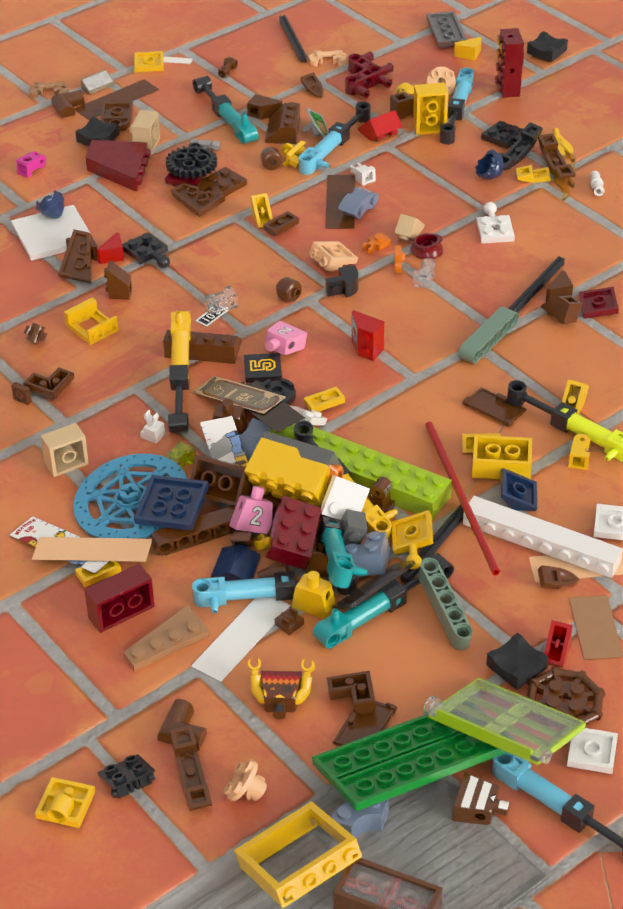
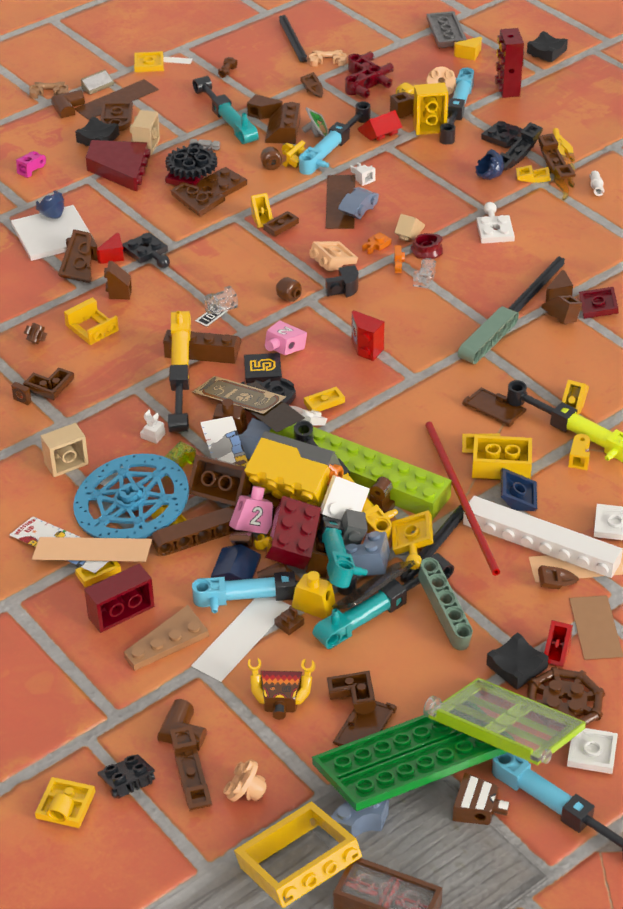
dark blue plate [134,475,209,530] -> none

